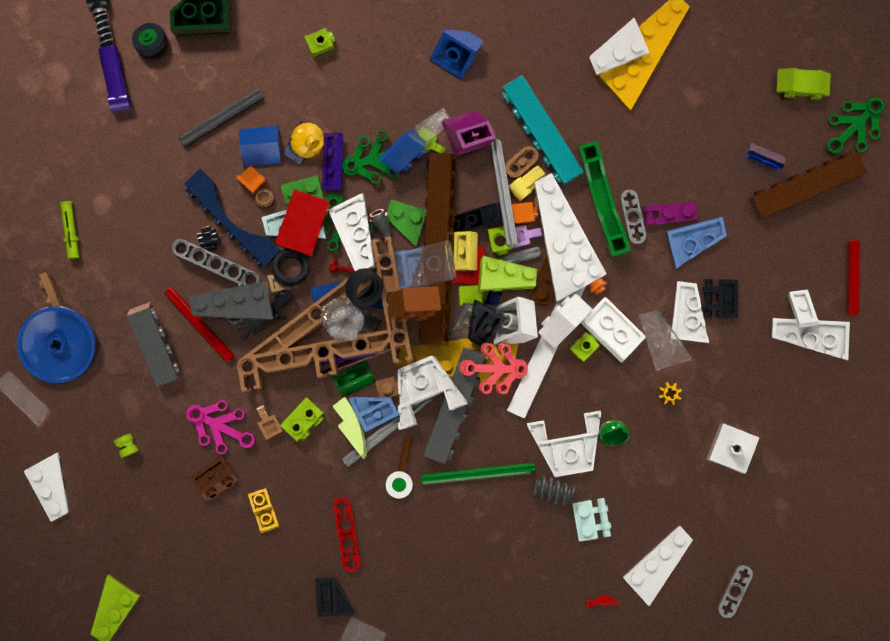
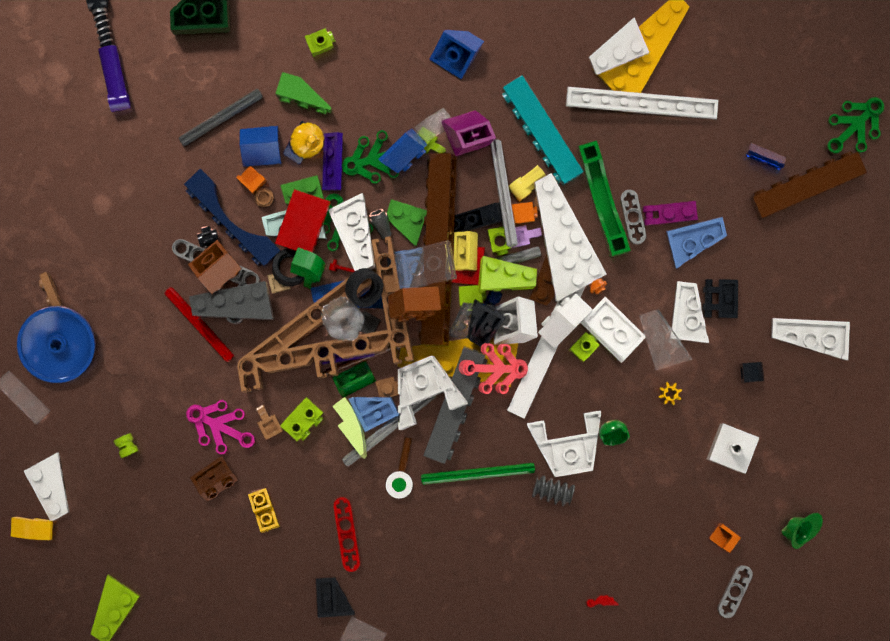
lime pin [60,201,80,260] -> none
dark grey wedge [127,302,180,387] -> none
black wheel [132,23,167,56] -> none
dark grey plate [235,319,271,339] -> none
black bracket [272,290,294,320] -> none
medium nougat plate [505,146,539,178] -> none
light aqua plate [572,498,612,542] -> none
white wing [623,526,693,606] -> none
lime brick [776,68,831,100] -> none
white plate [788,289,818,328] -> none
red axle [848,240,860,316] -> none
none -> yellow slope [11,517,53,540]
none -> dark orange brick [188,240,242,294]
none -> bright green slope [276,72,332,114]
none -> green brick [290,248,326,289]
none -> white tile [566,87,718,120]
none -> orange panel [709,523,741,553]
none -> black brick [740,362,764,383]
none -> green piece [781,513,823,549]

